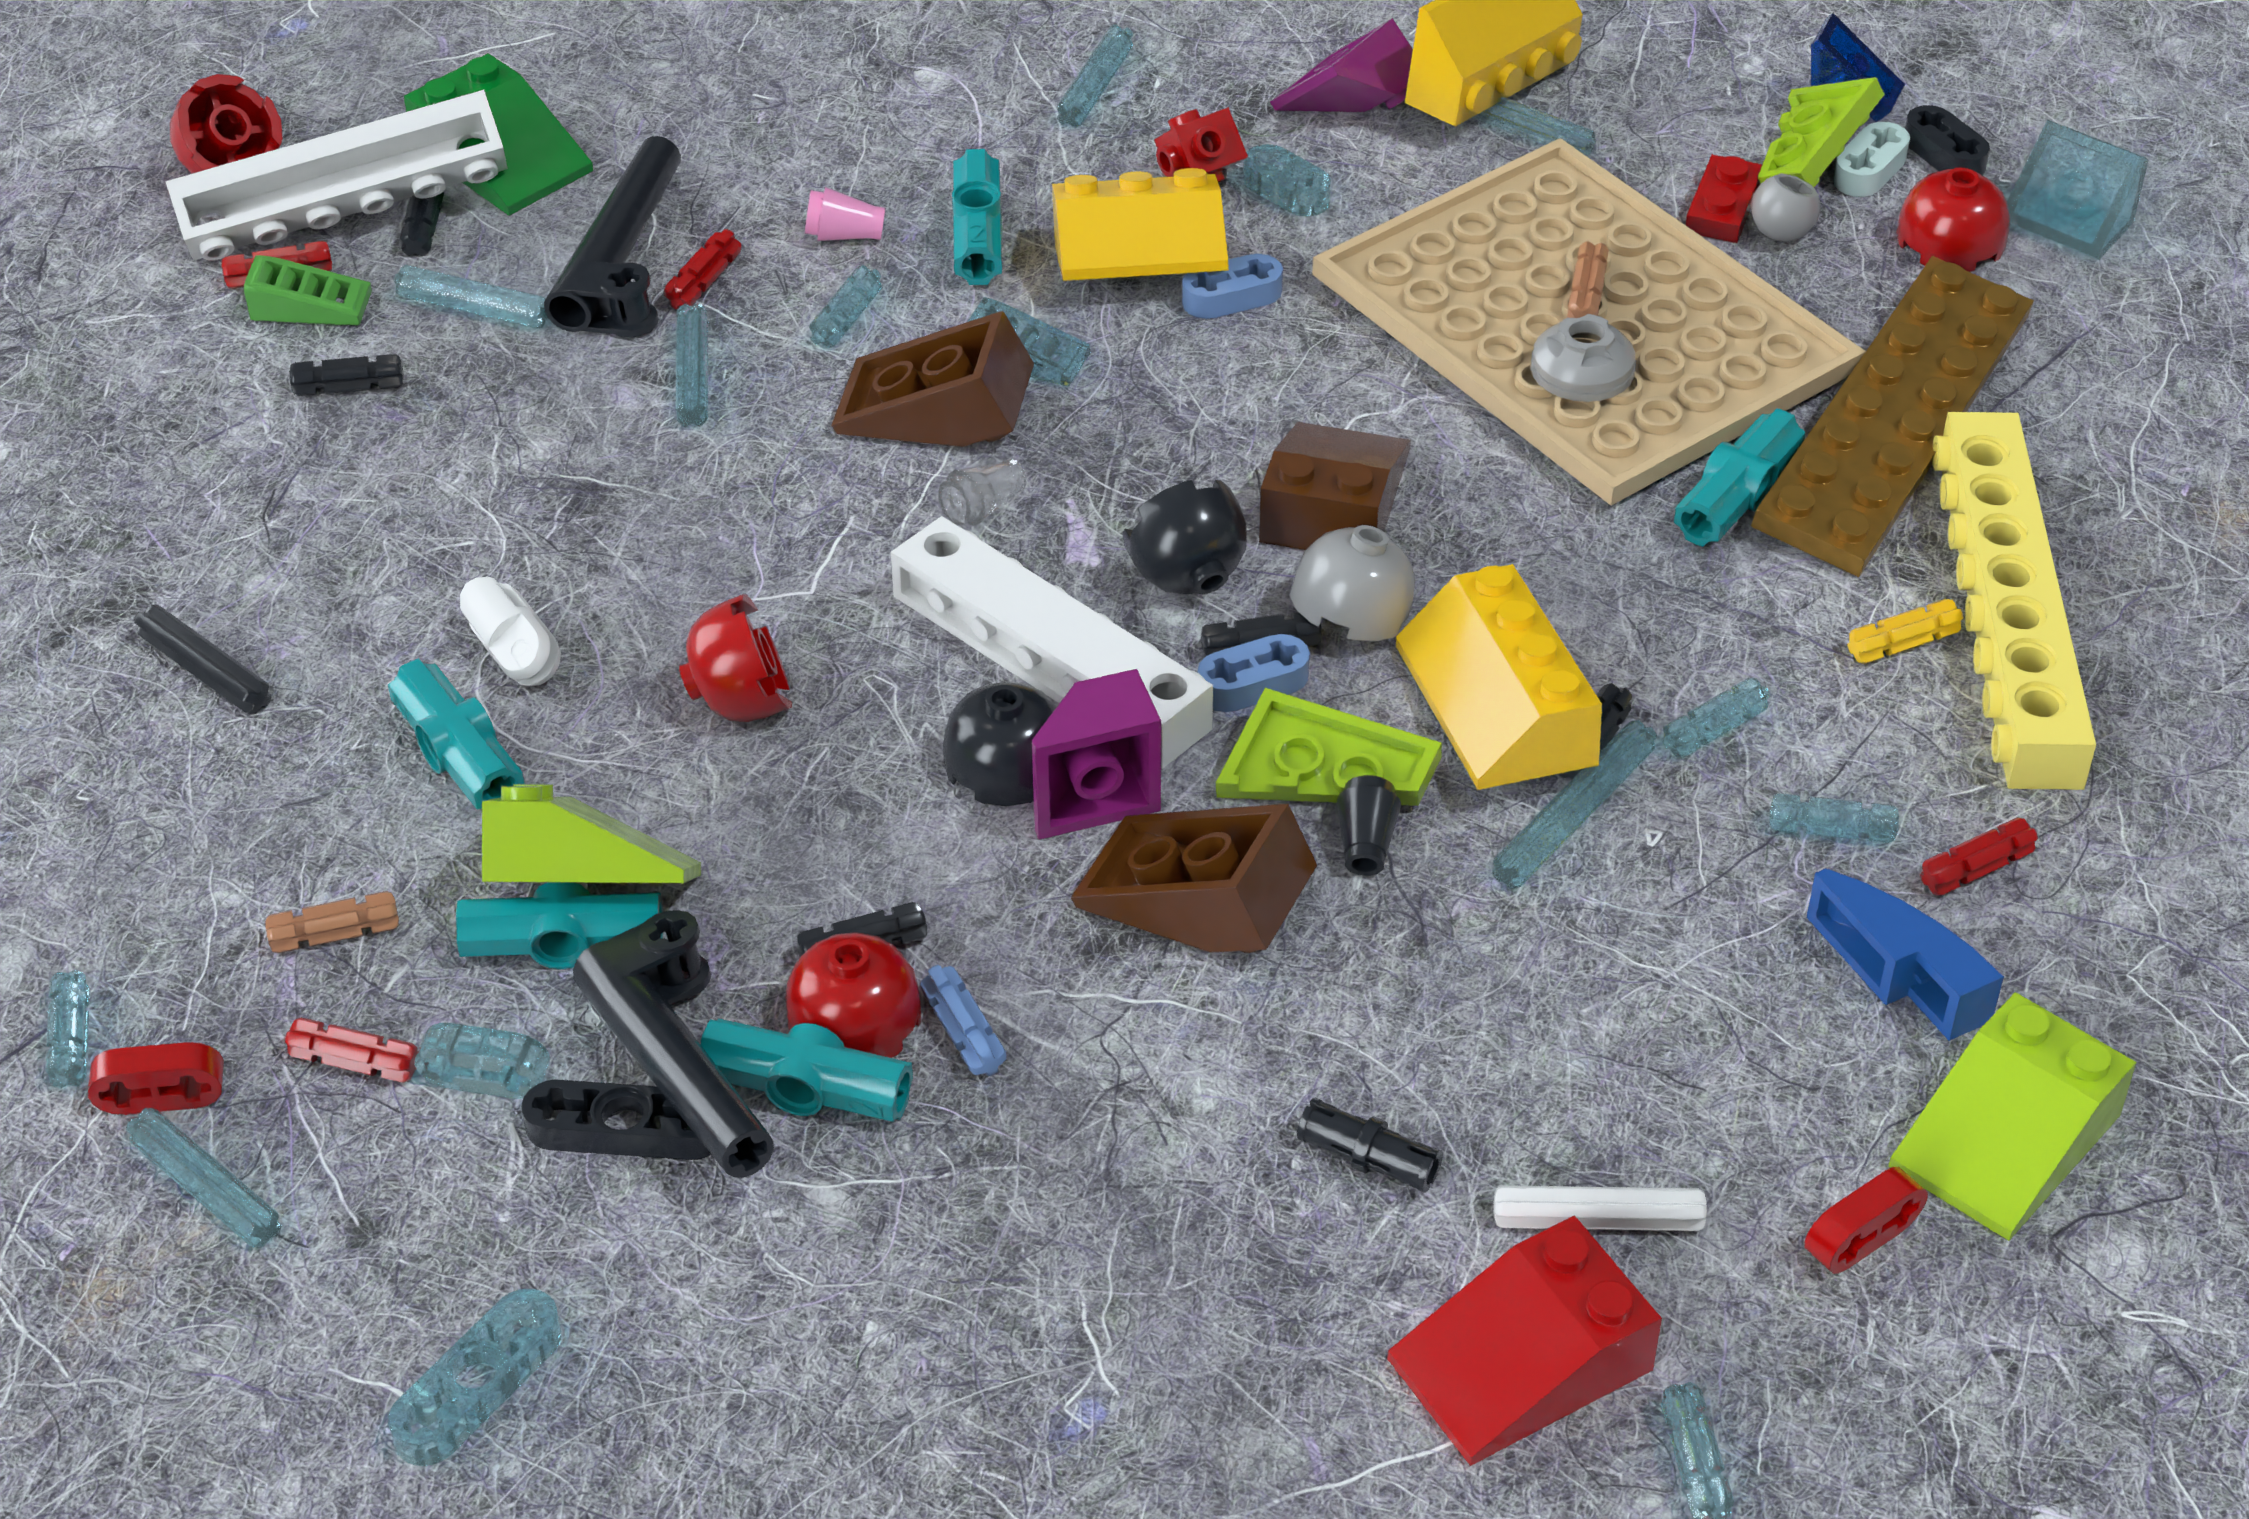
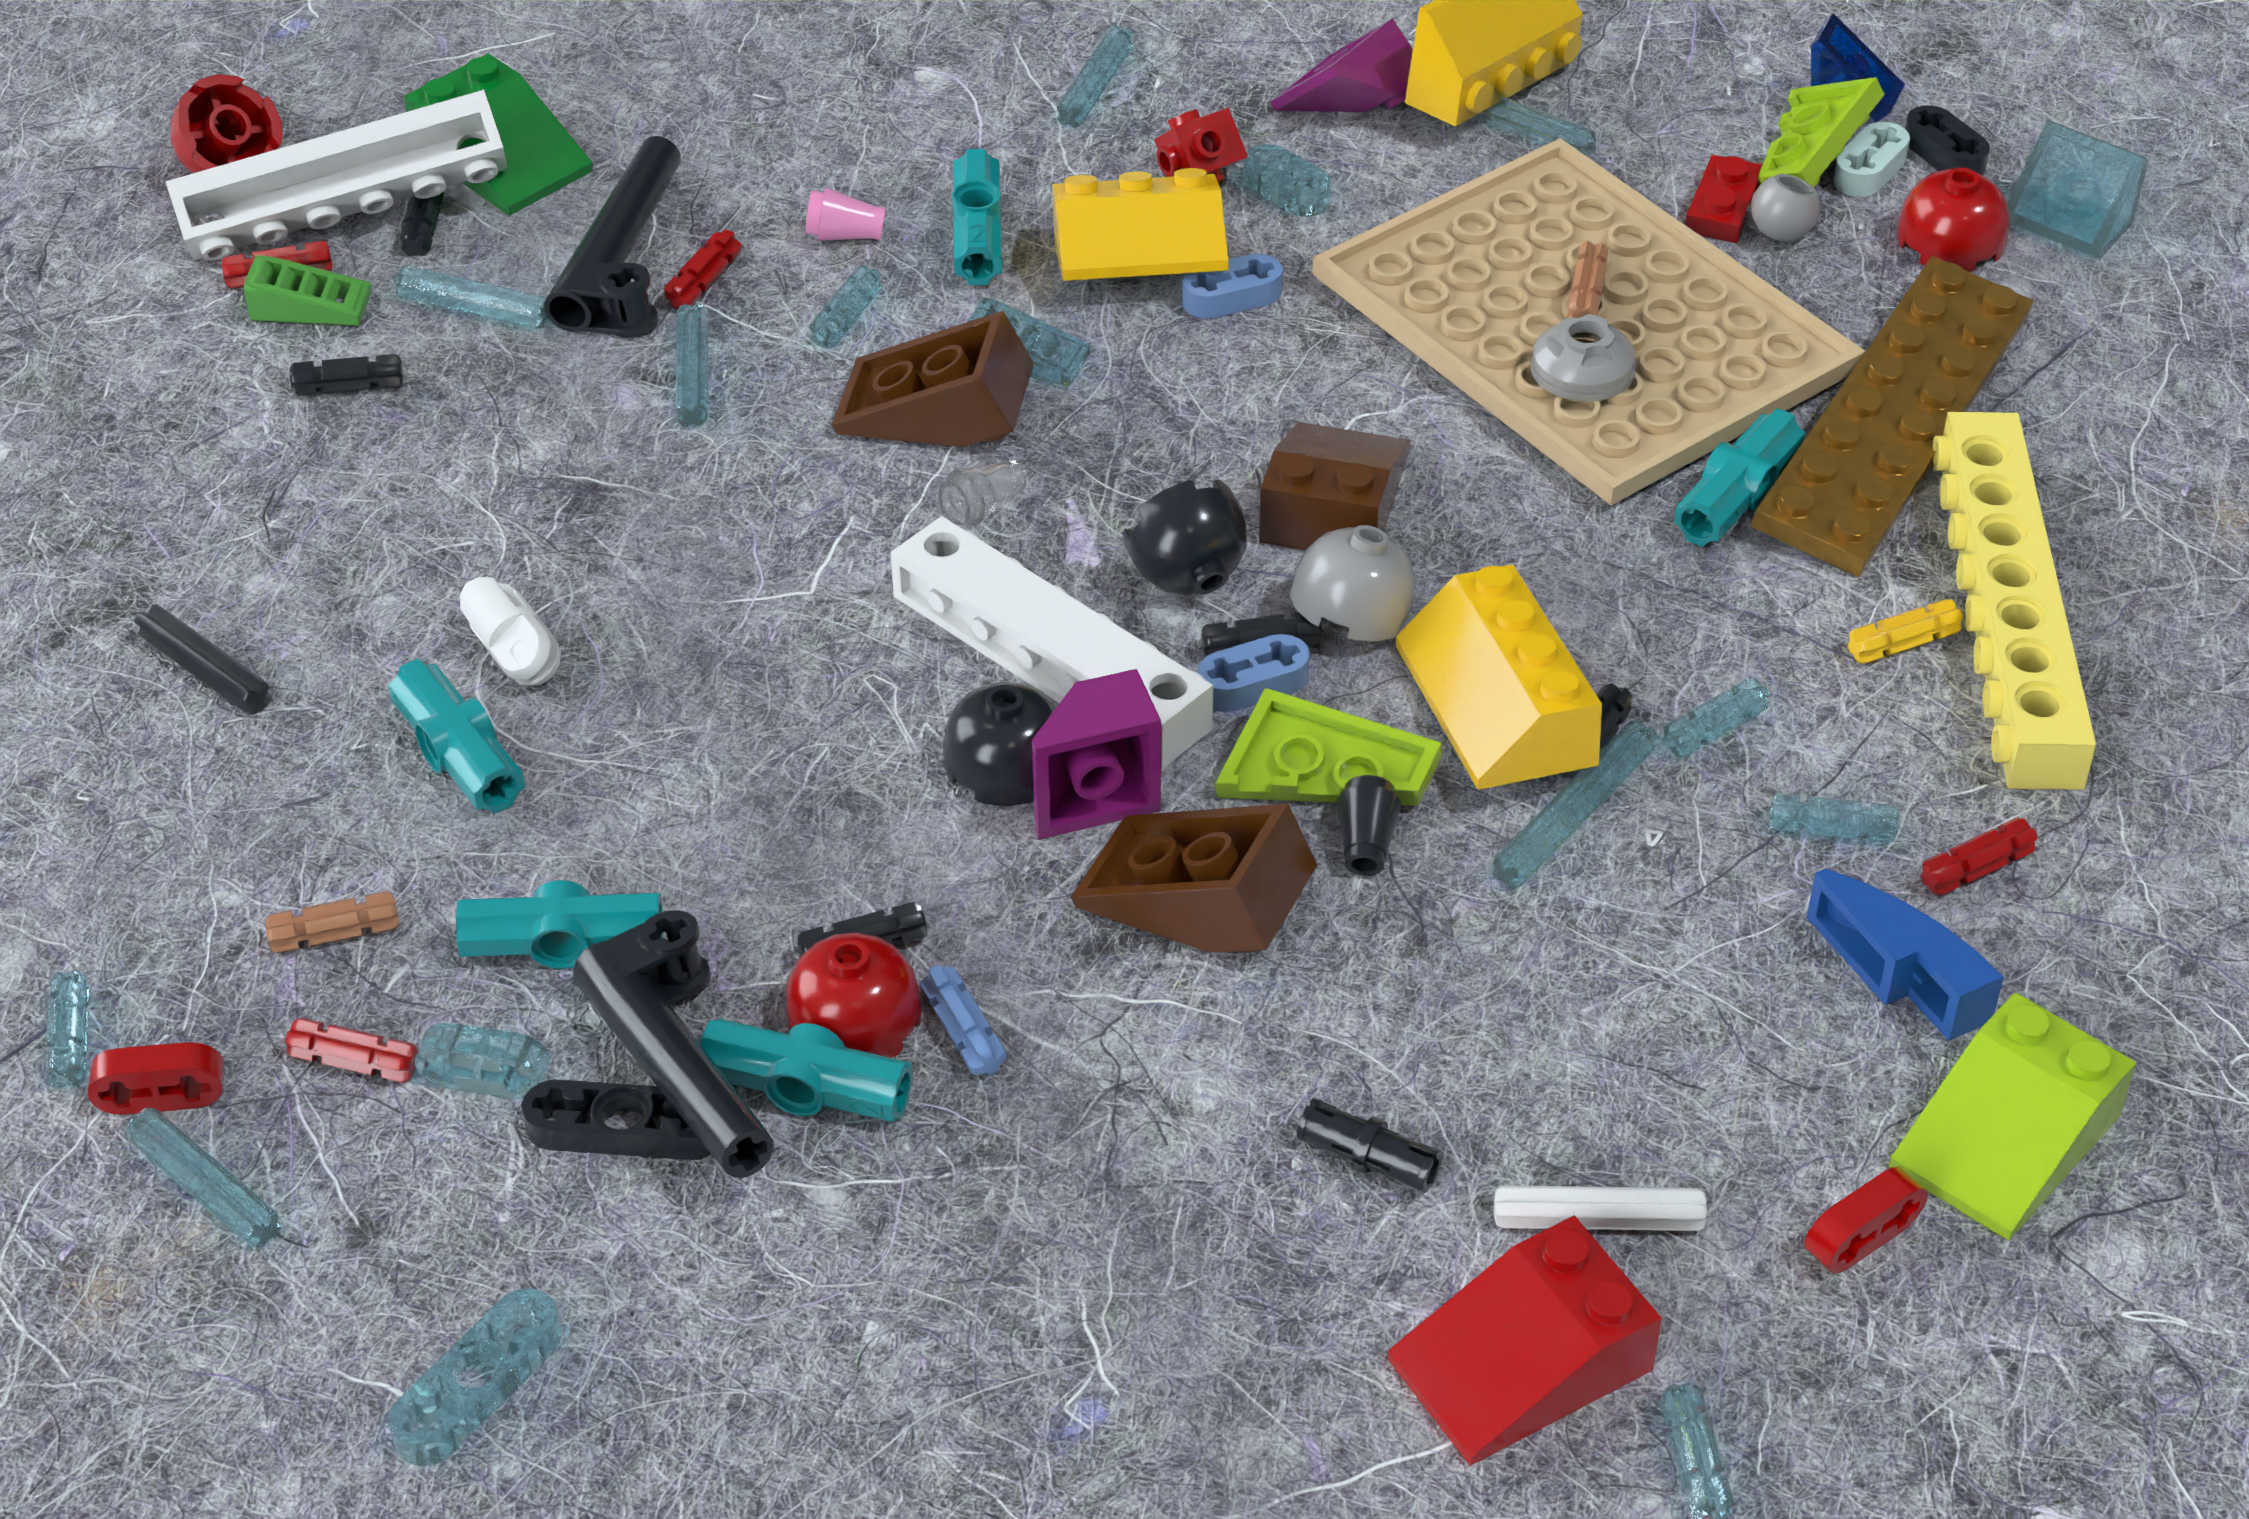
lime slope [482,784,701,883] -> none
red cylinder [679,594,792,722] -> none

